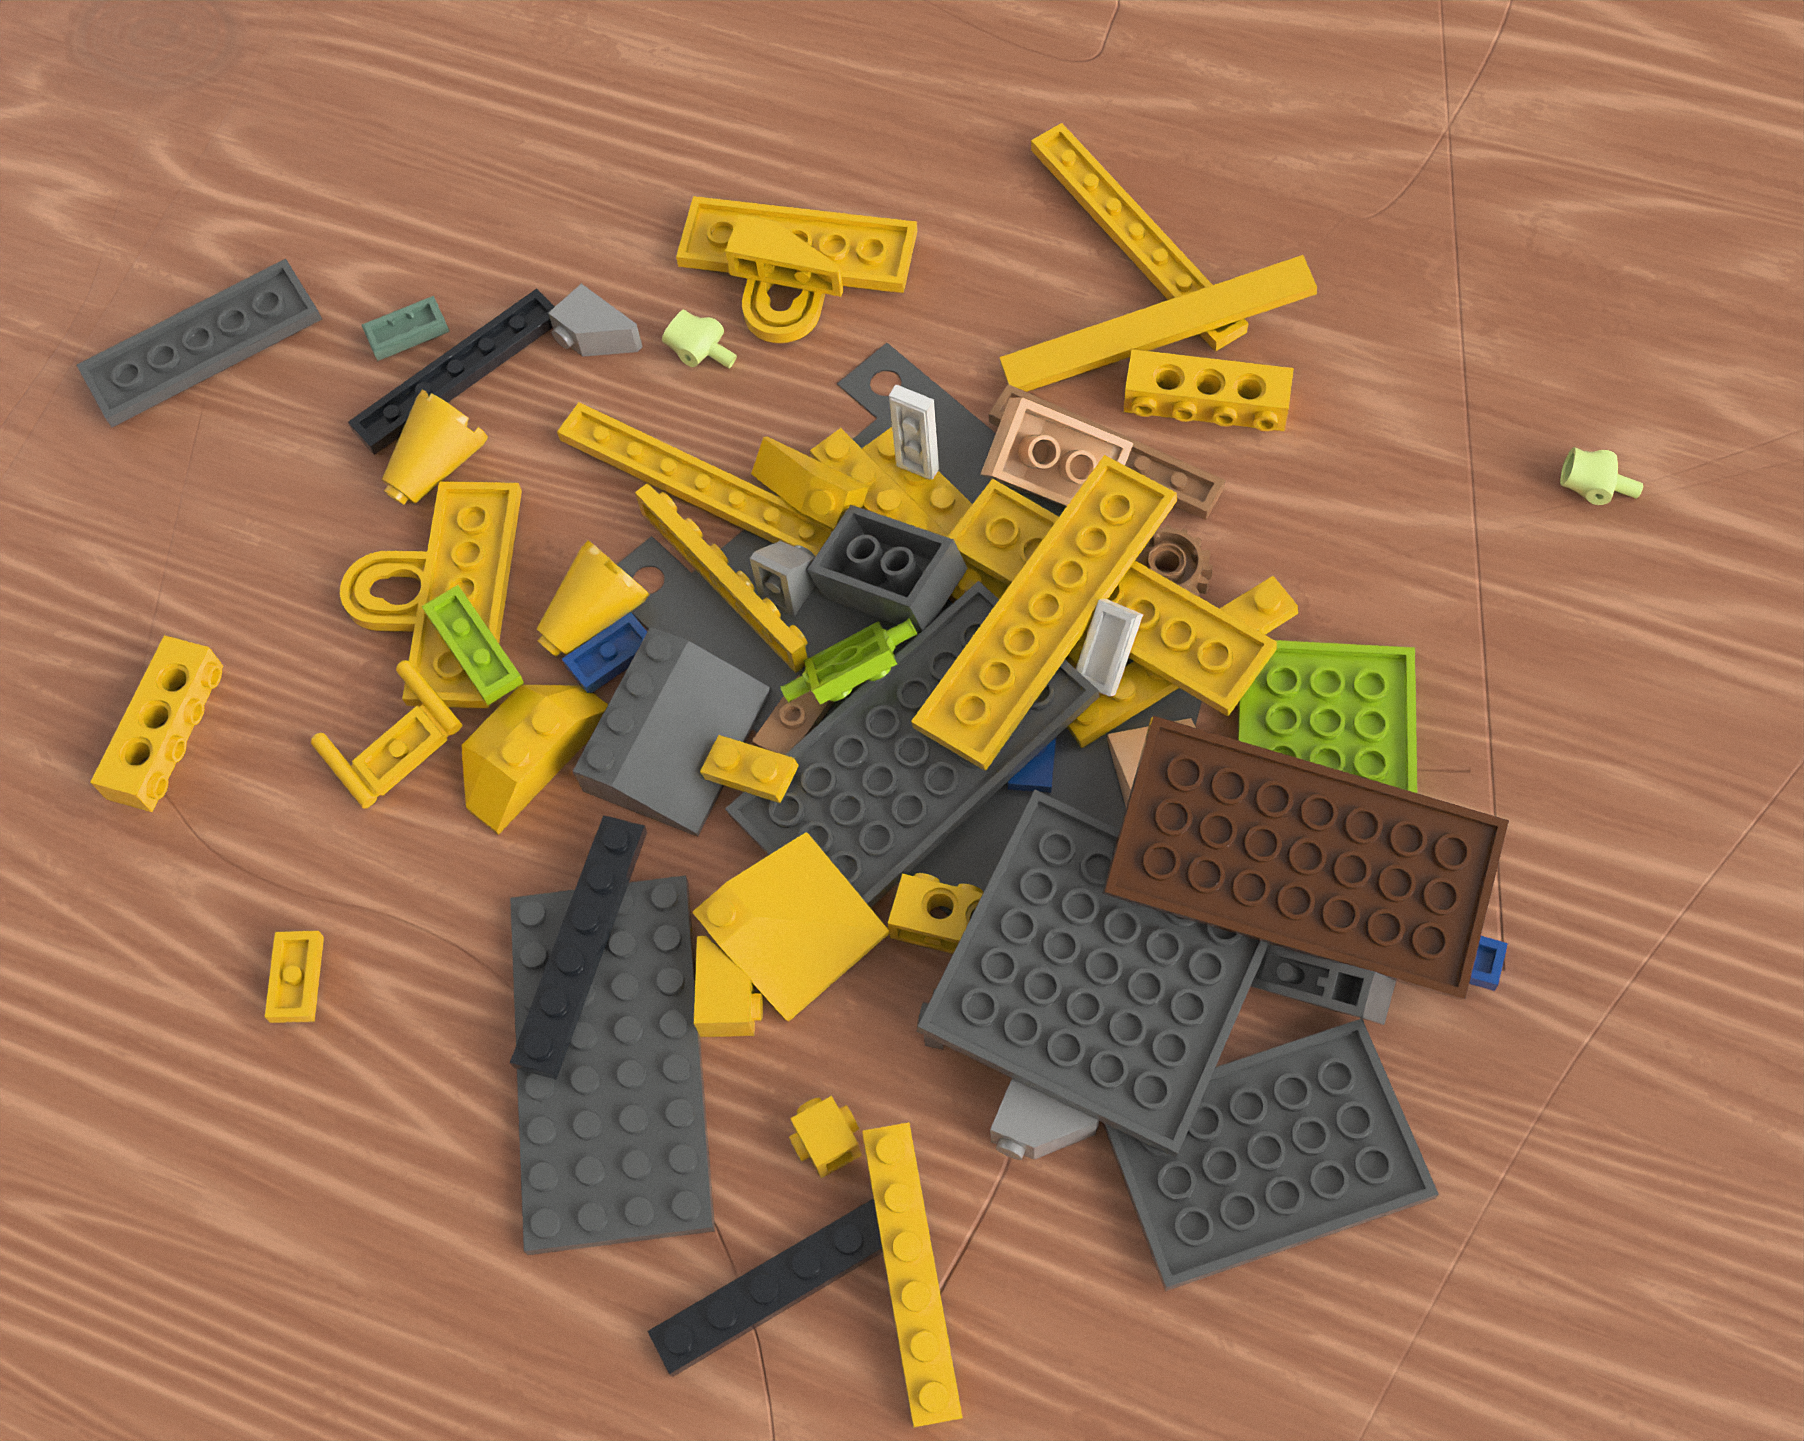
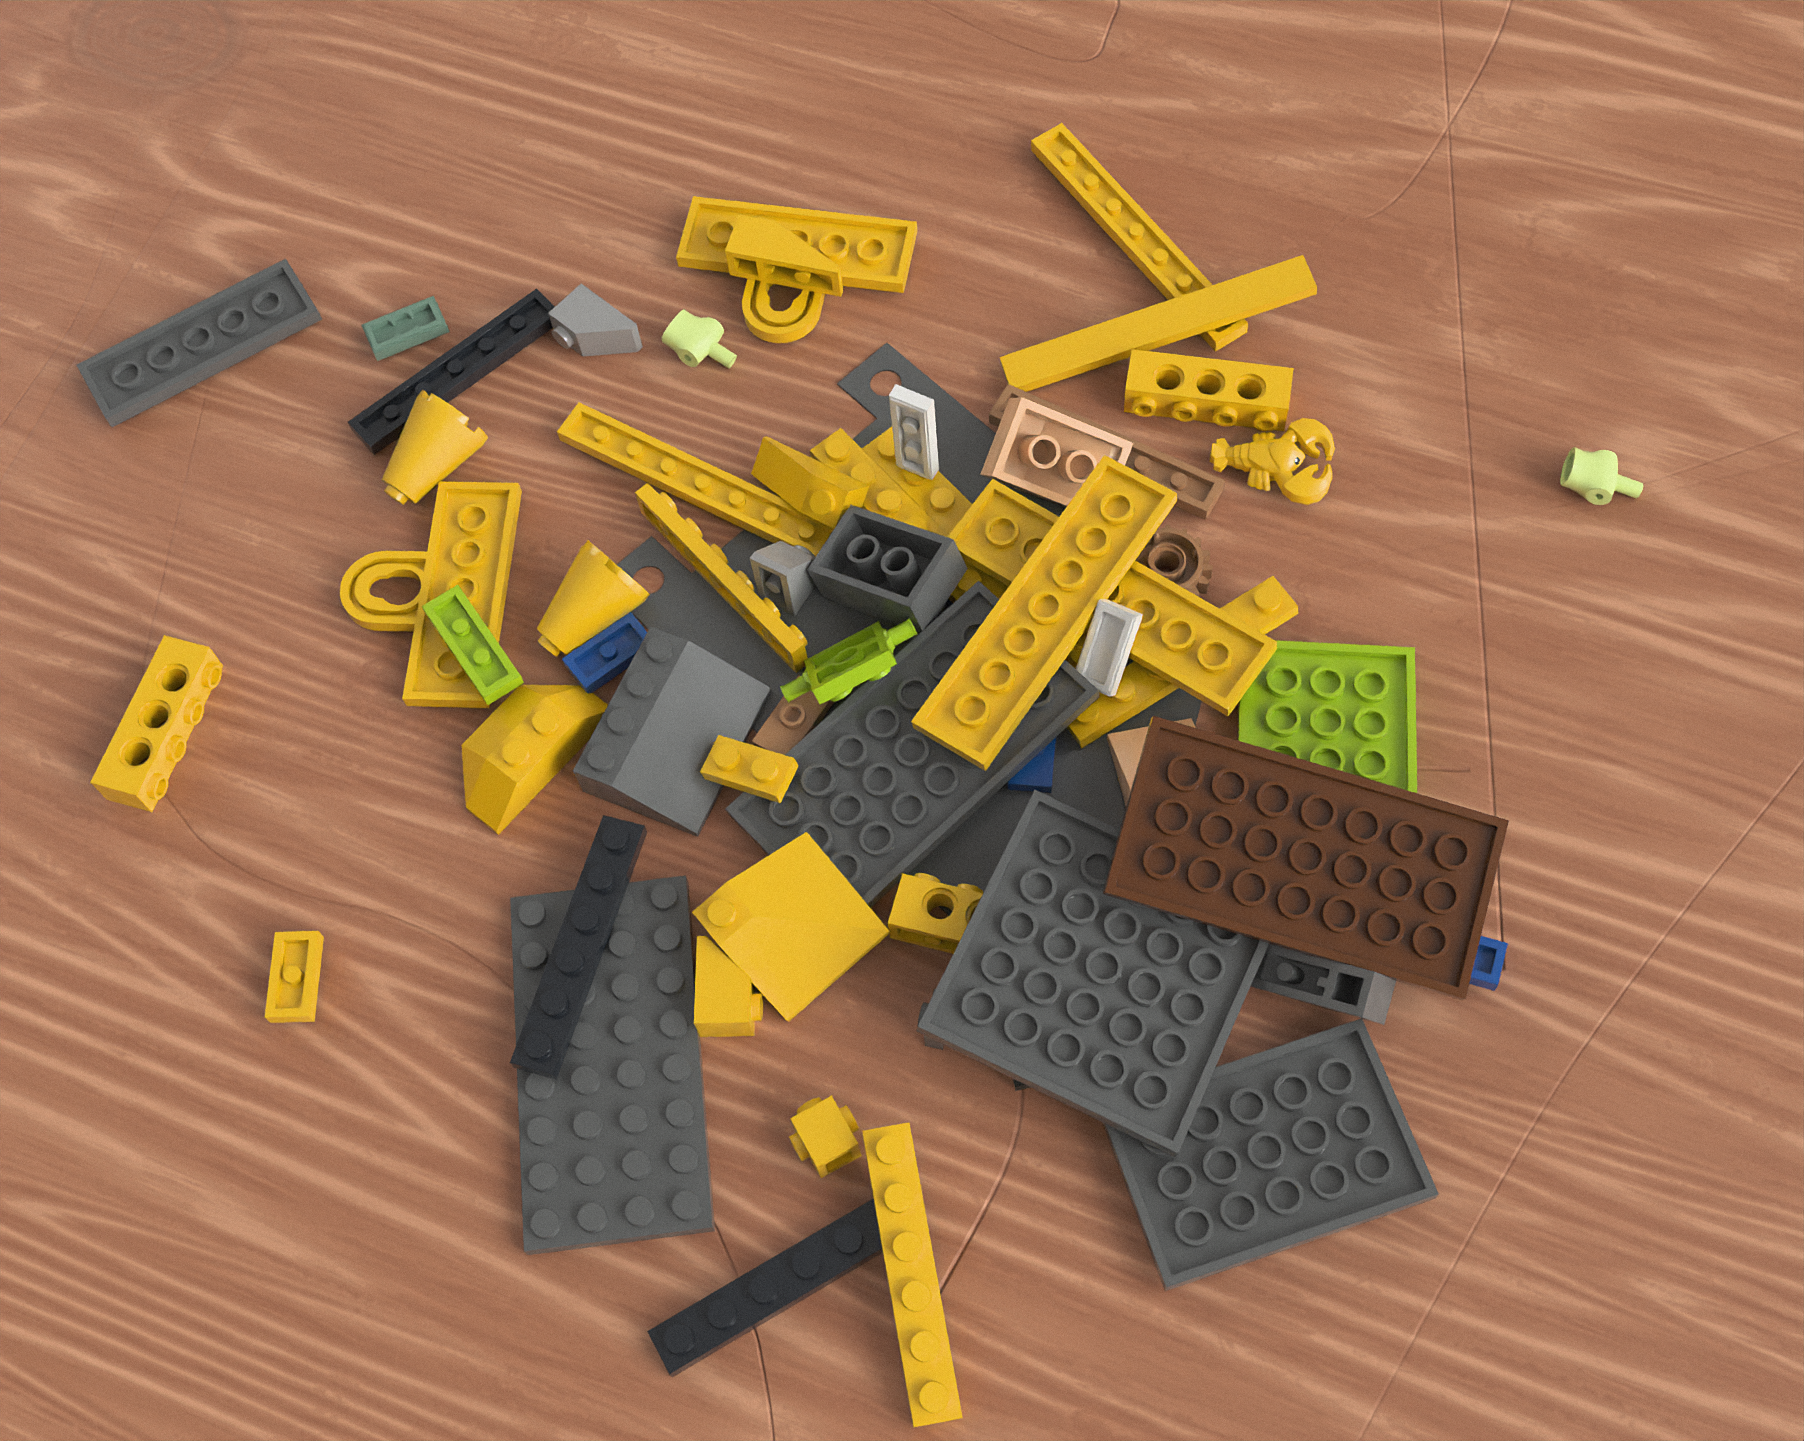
yellow plate [311,660,462,809] -> none
light grey slope [990,1079,1099,1160] -> none
none -> yellow animal [1209,418,1335,505]

